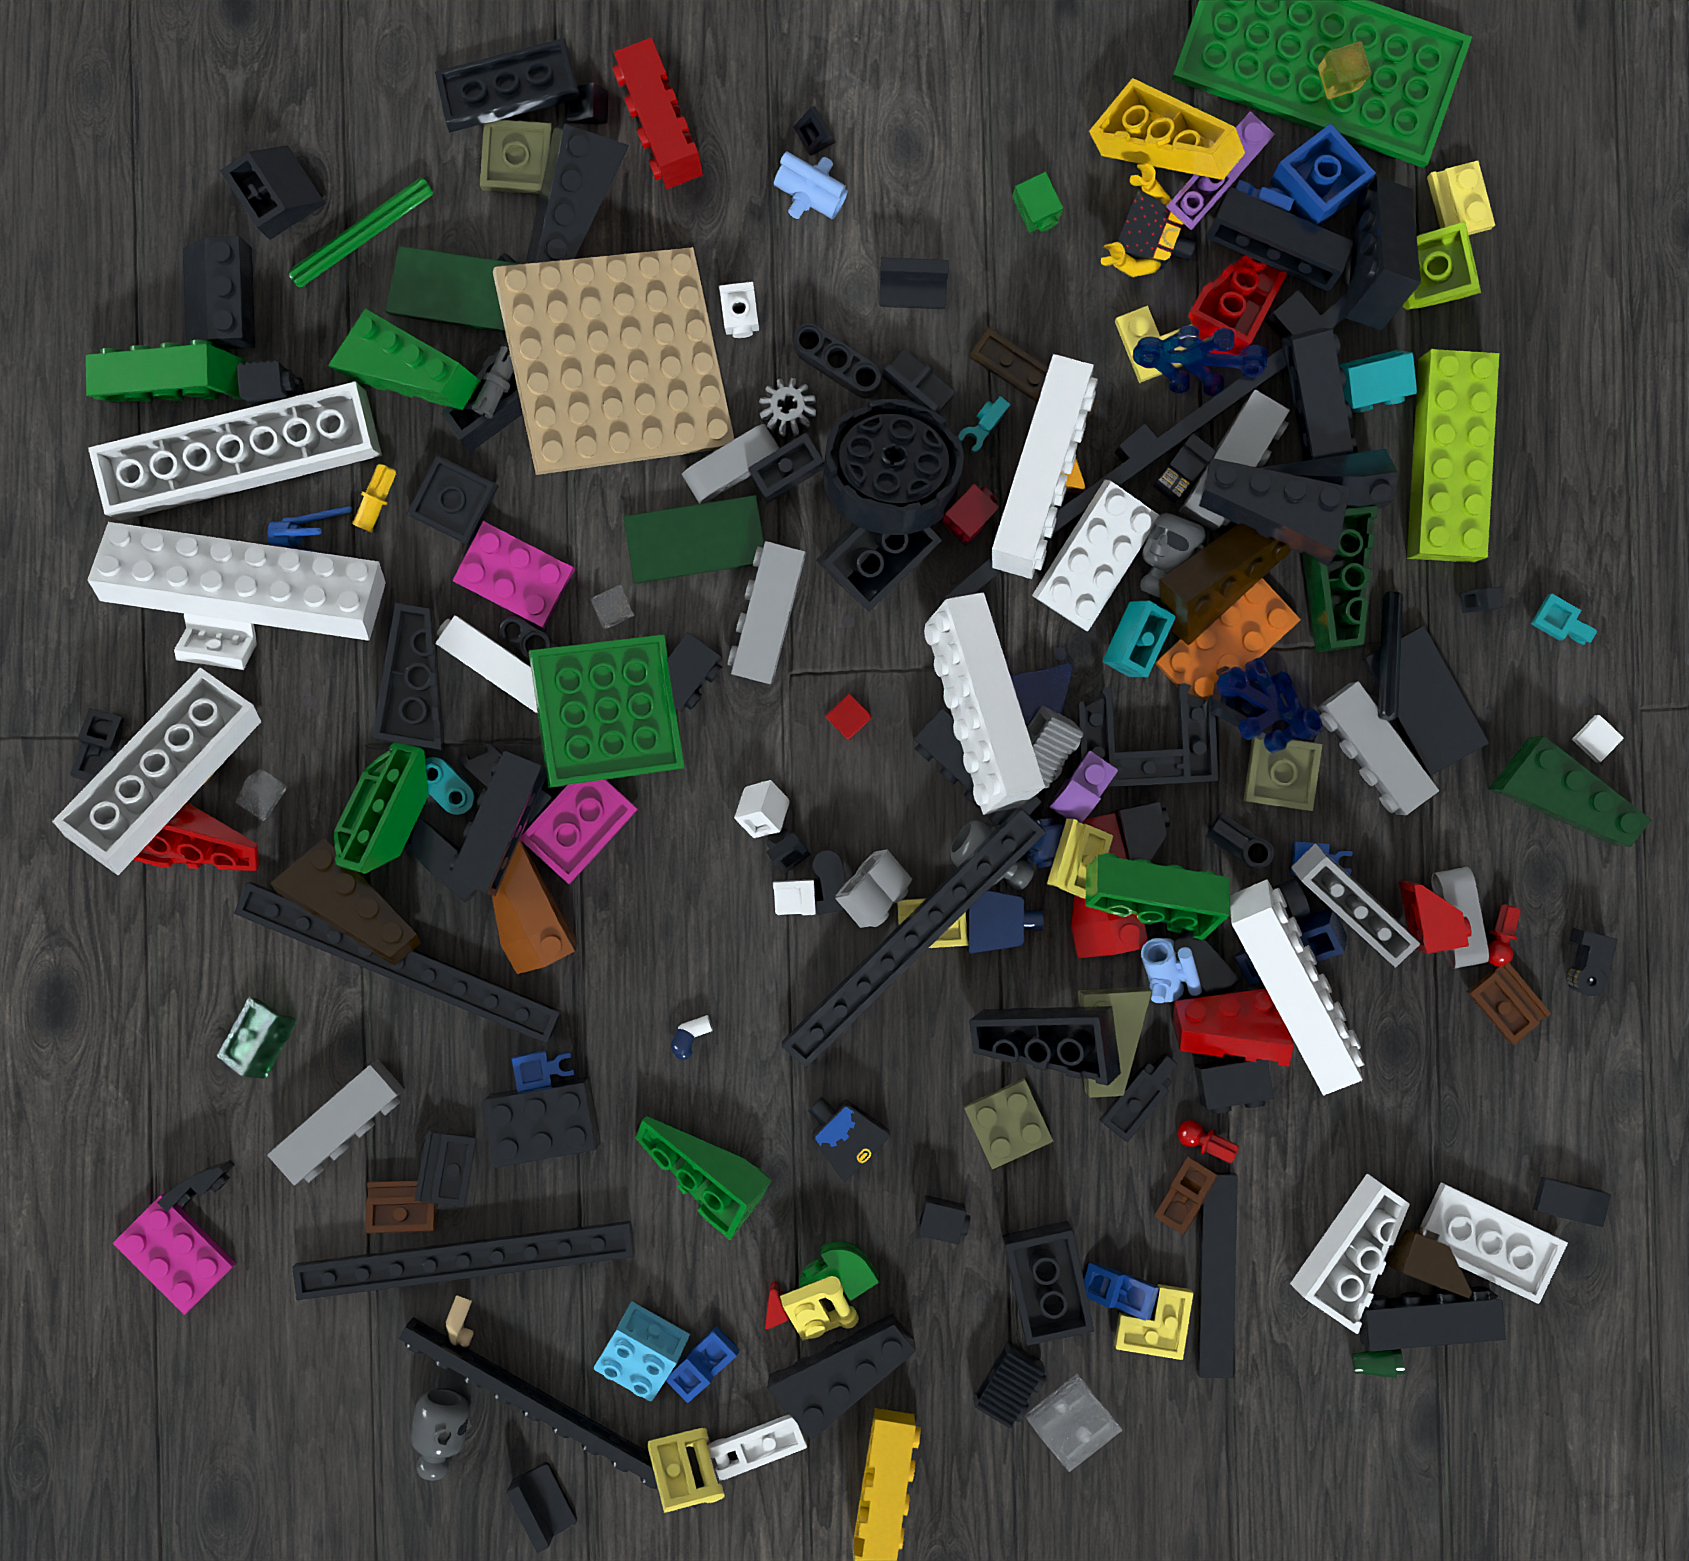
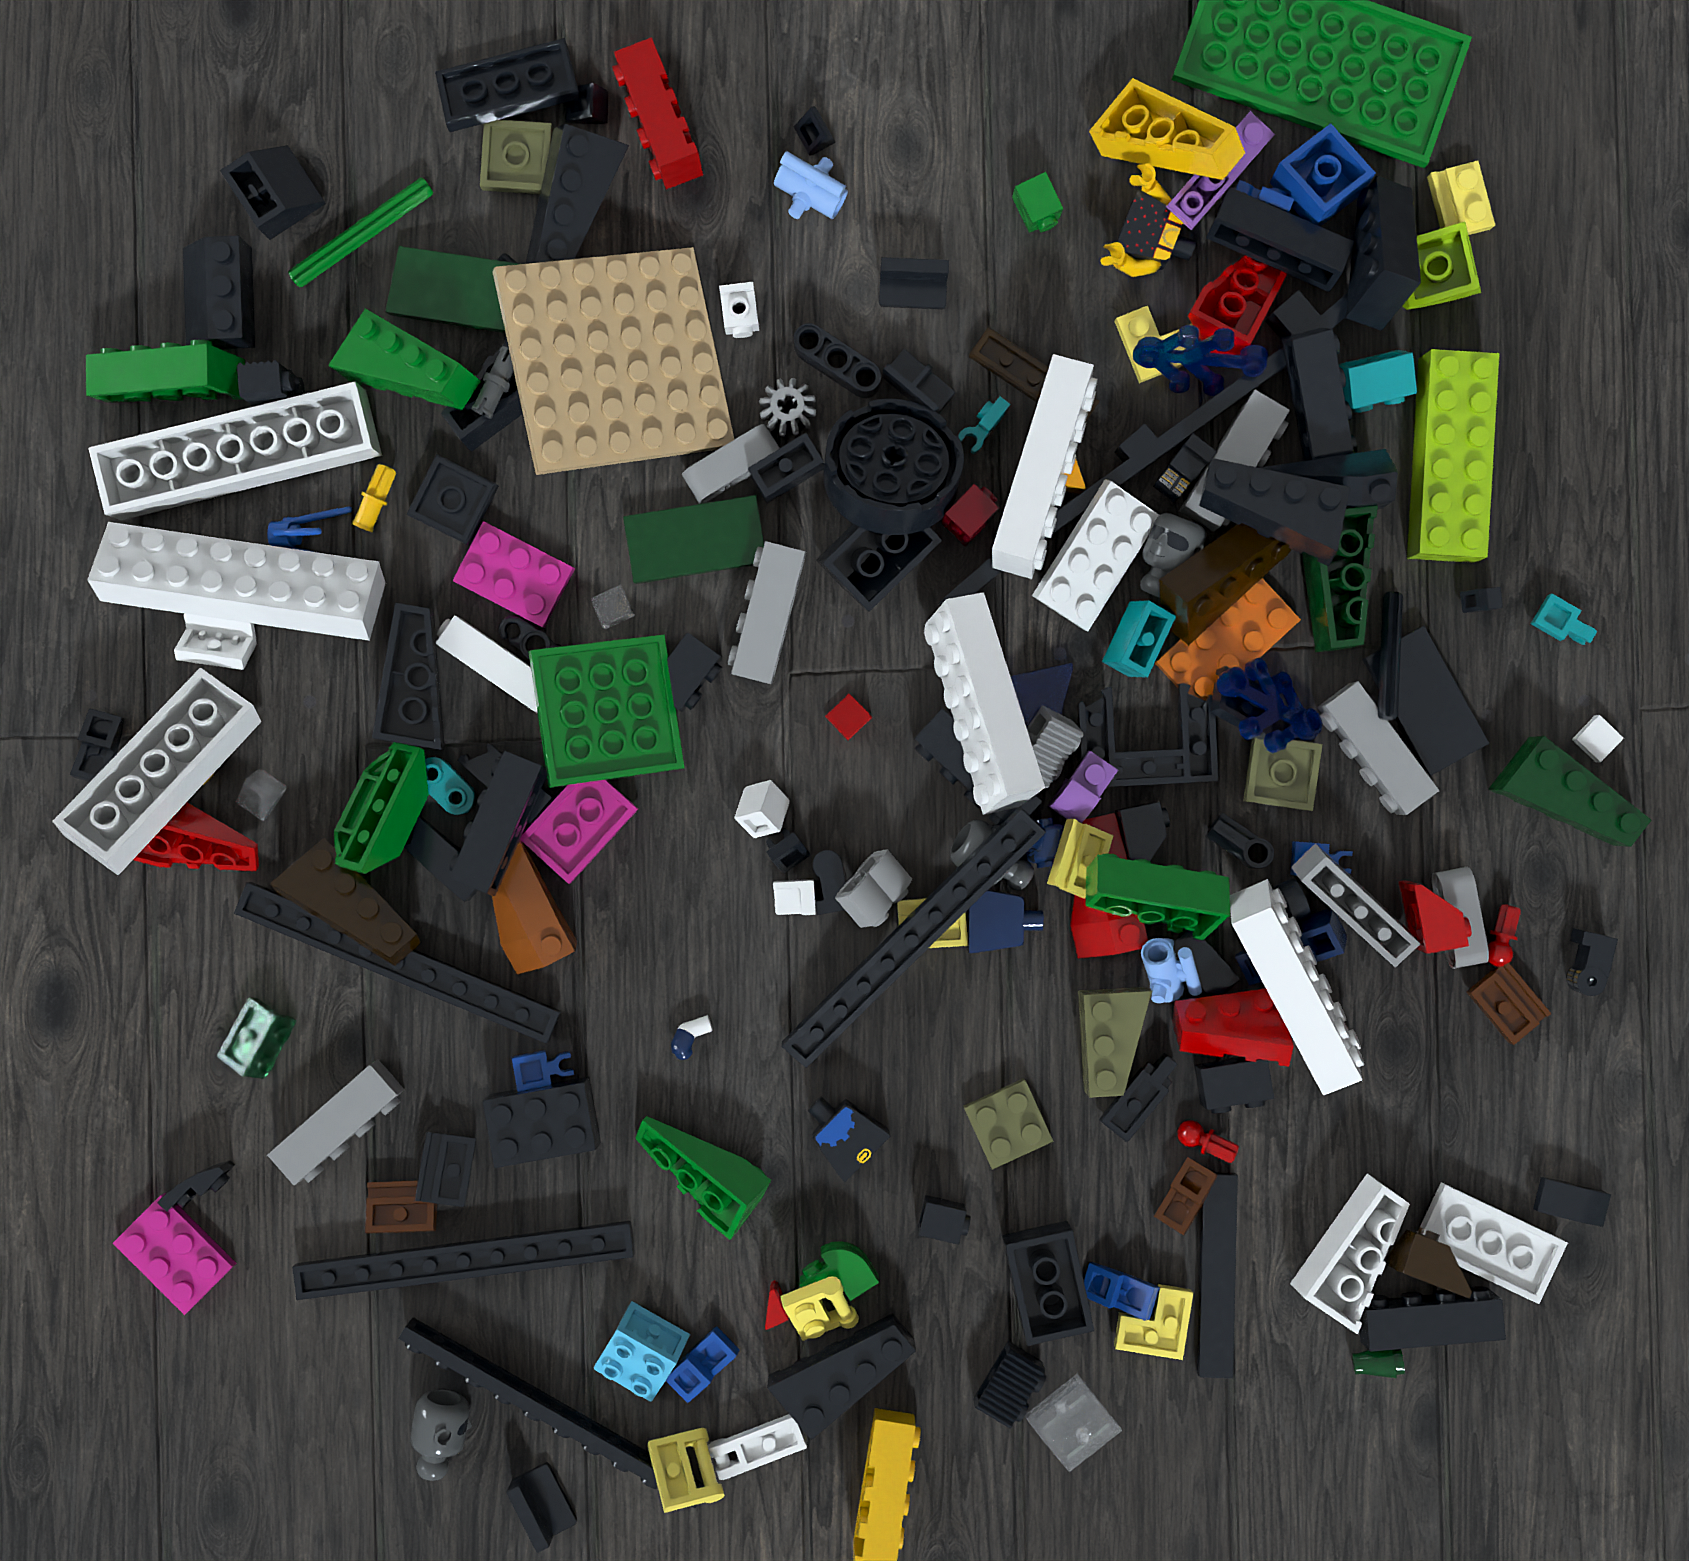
tan arm [446,1296,474,1347] -> none
black wedge [969,1006,1121,1086] -> none
clear yellow brick [1318,41,1372,99] -> none

